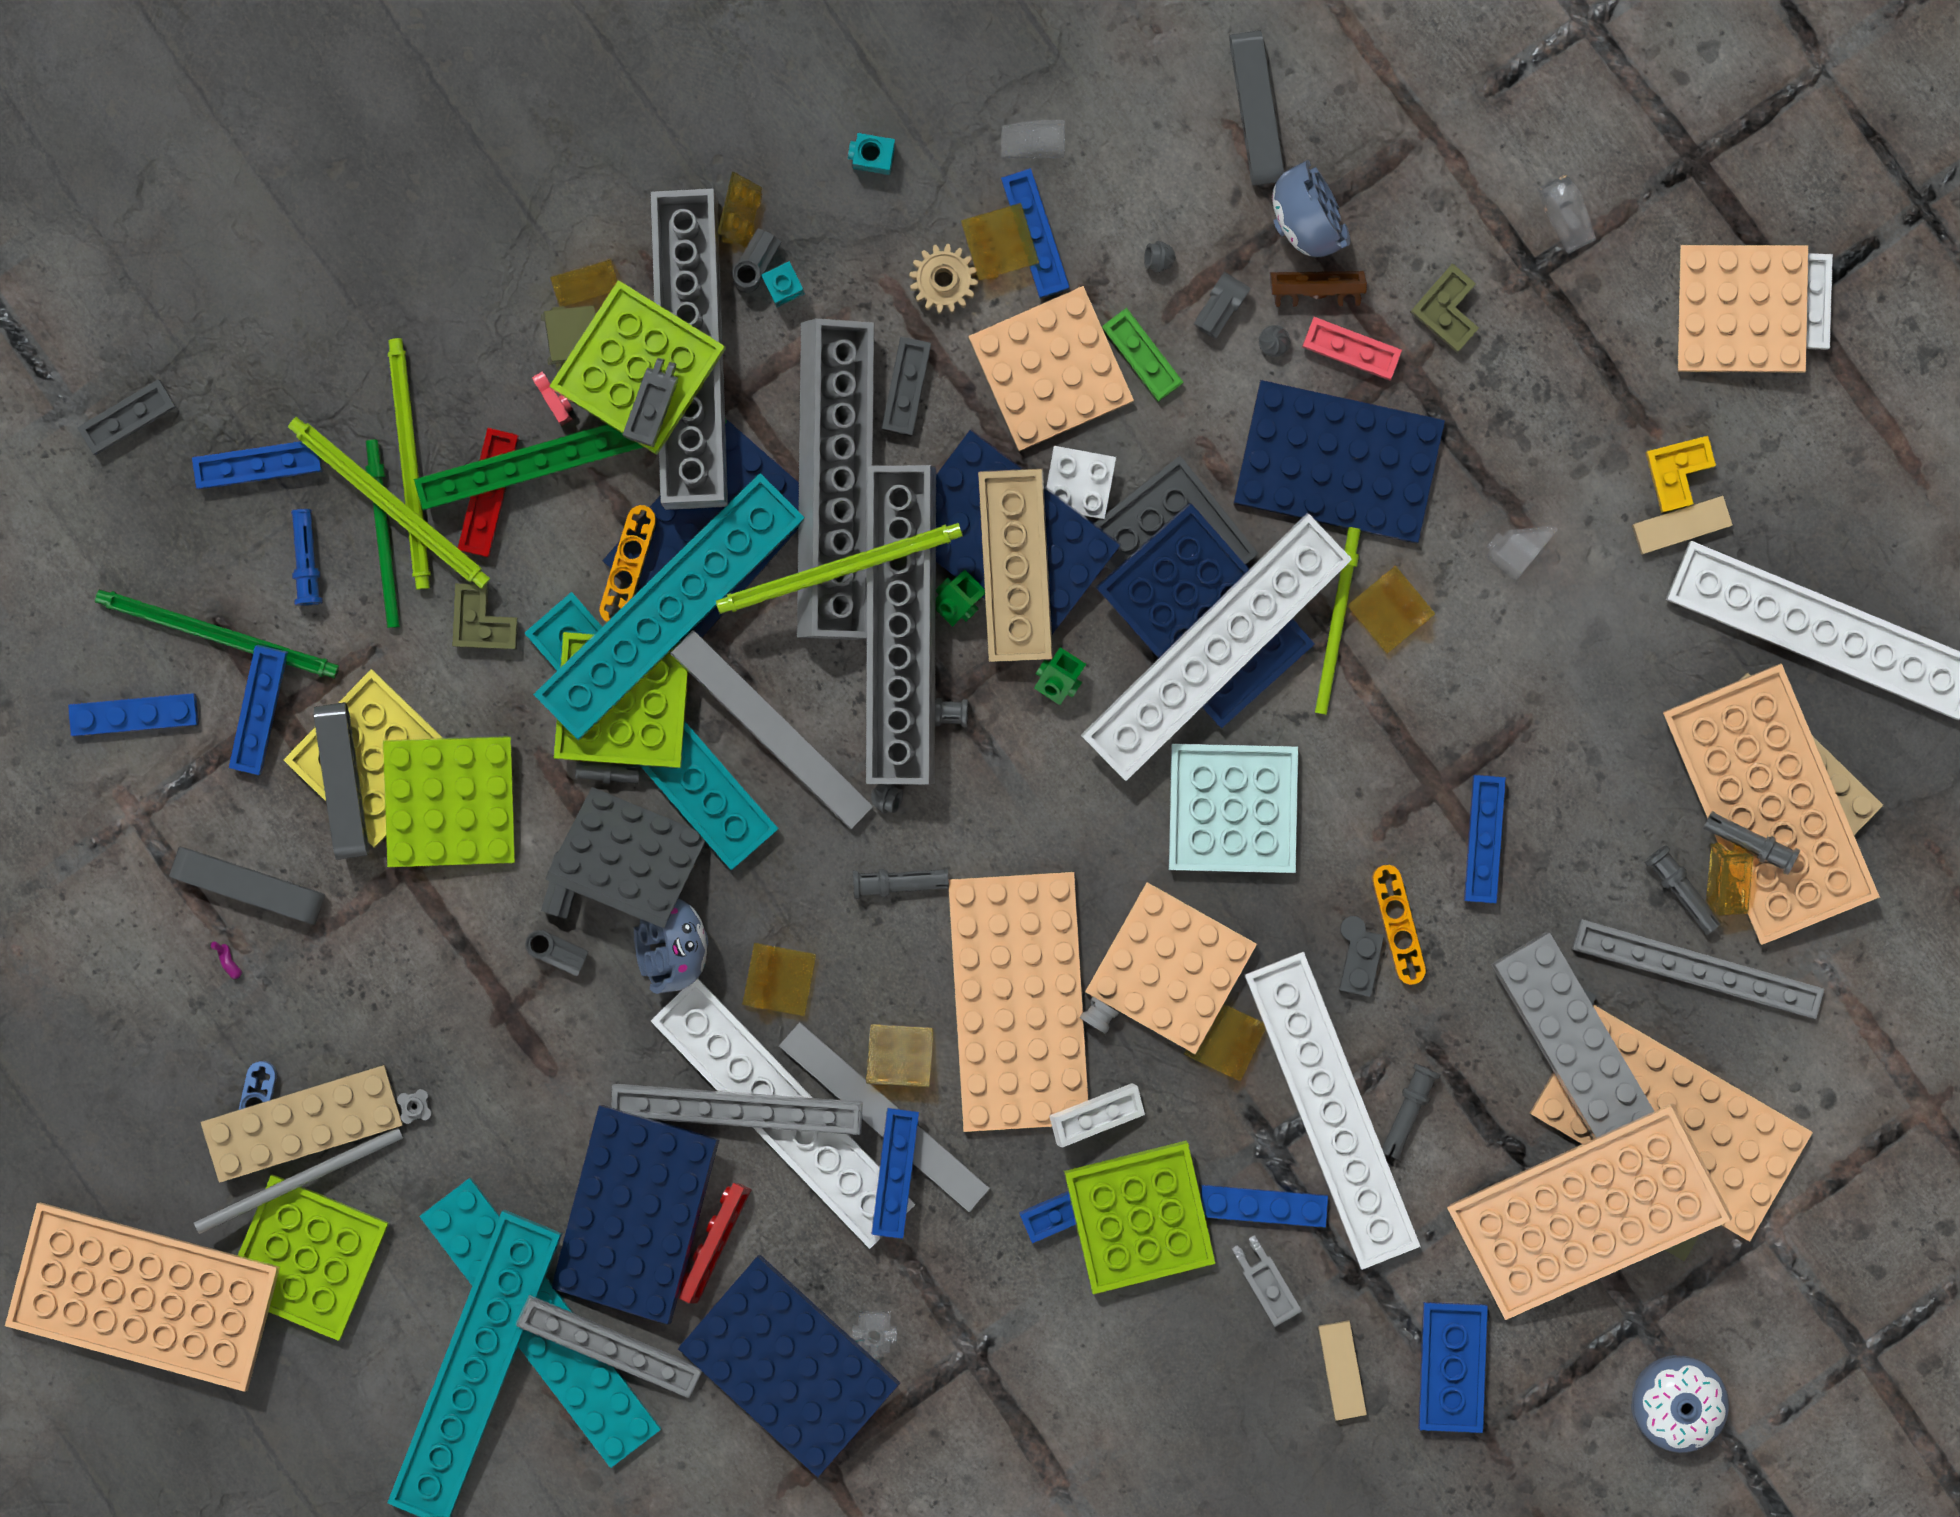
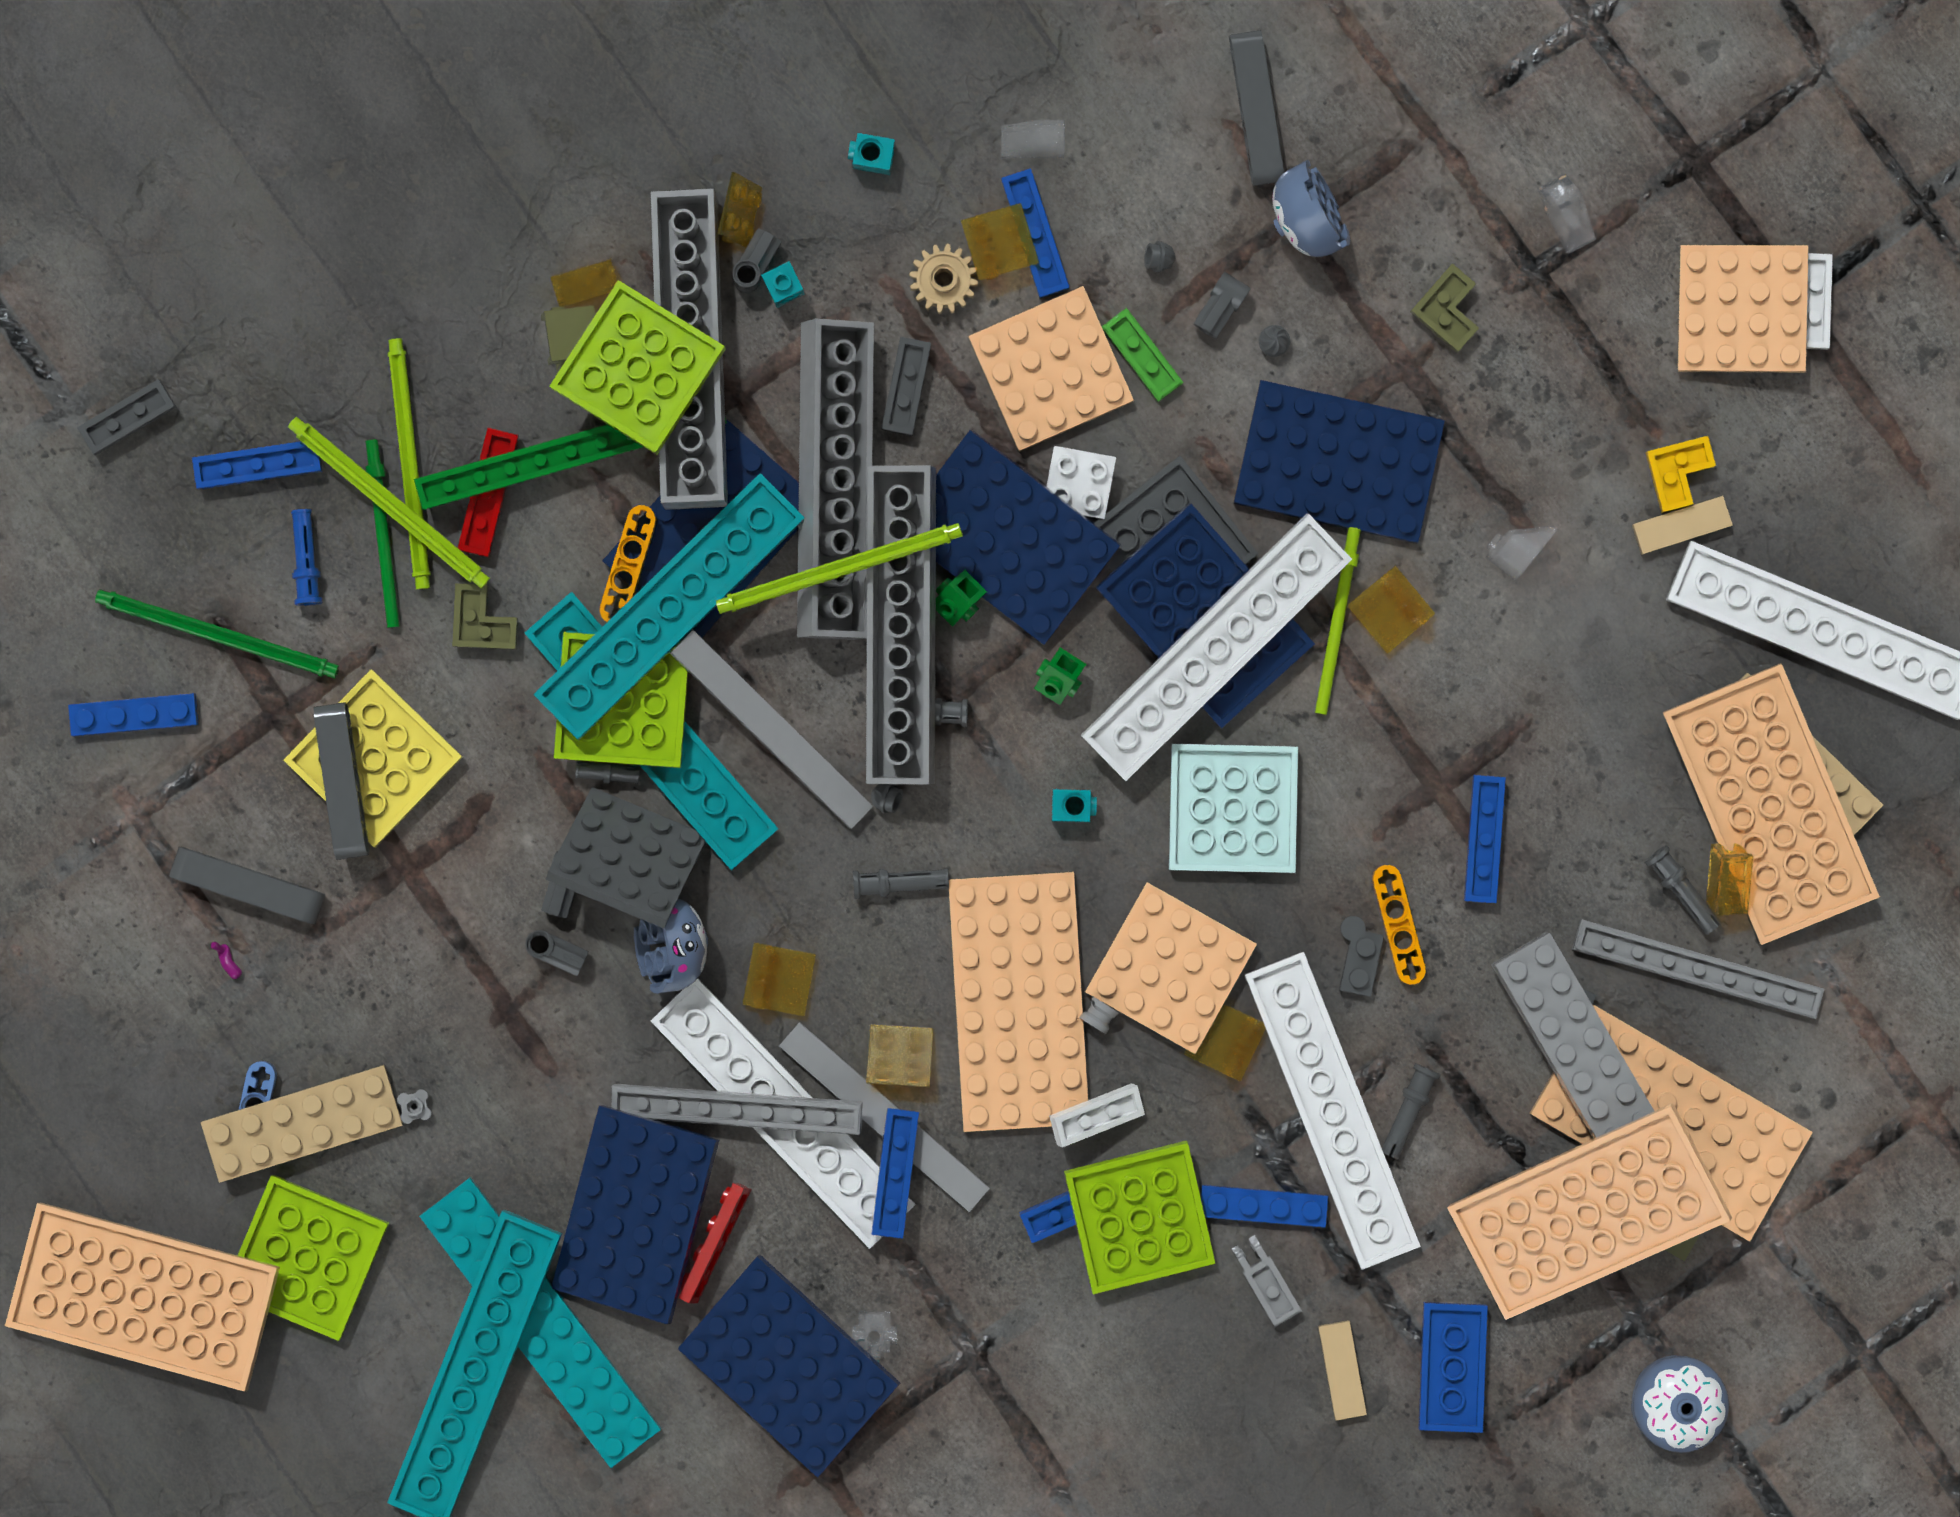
light grey piece [194,1127,403,1234] -> none
blue plate [229,645,288,775] -> none
lime plate [383,736,515,867] -> none
light grey tile [516,1295,702,1398] -> none
coral plate [532,371,573,426] -> none
dark grey hinge [622,358,678,447] -> none
tan plate [978,468,1053,662] -> none
reddish brown plate [1270,271,1367,307] -> none
coral plate [1302,317,1402,381] -> none
dark grey pin [1703,811,1800,875] -> none
none -> teal brick [1052,789,1097,822]

